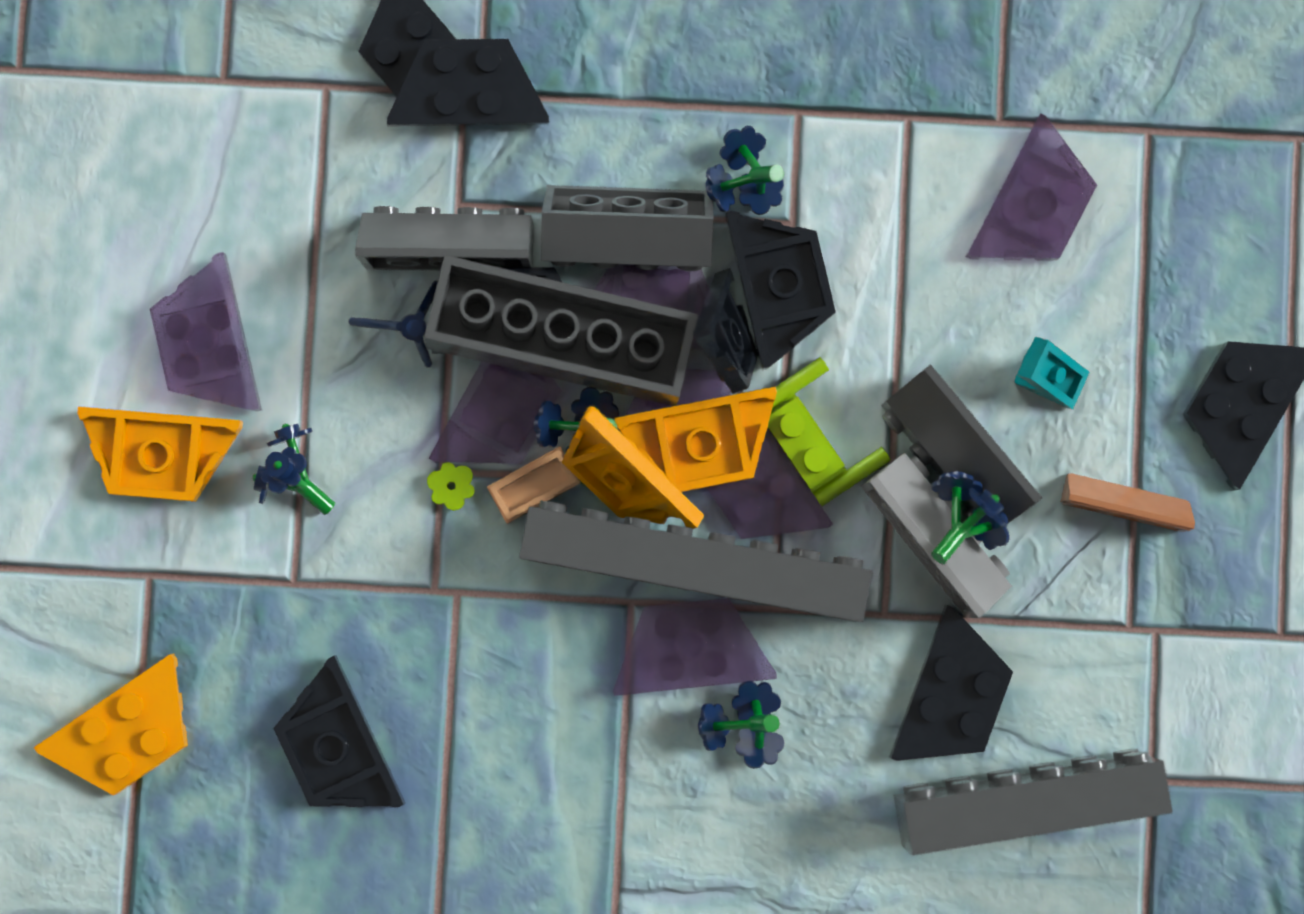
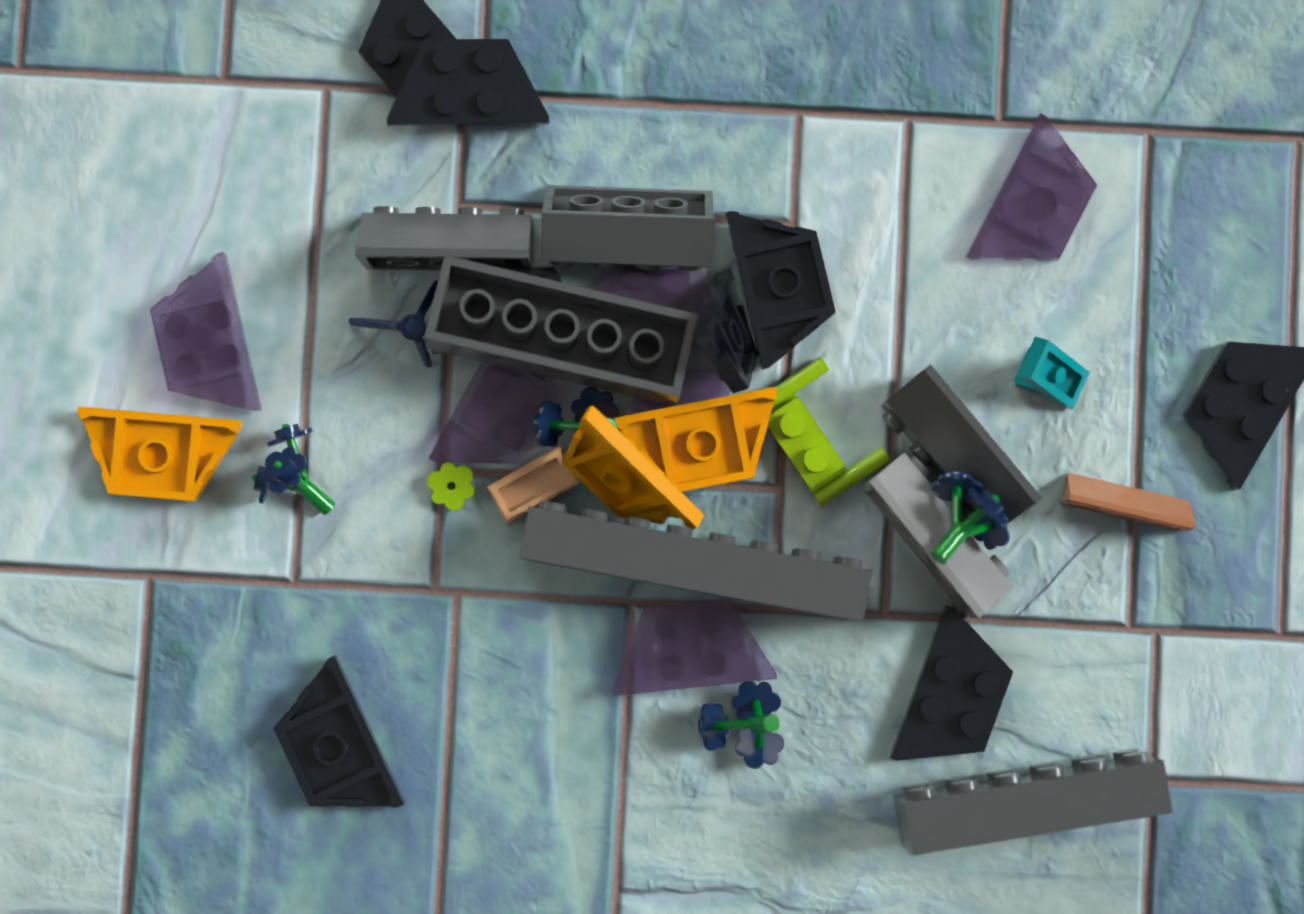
light orange wing [33,654,188,796] -> none
dark blue plant [705,125,784,215] -> none
clear purple wing [706,391,833,539] -> none

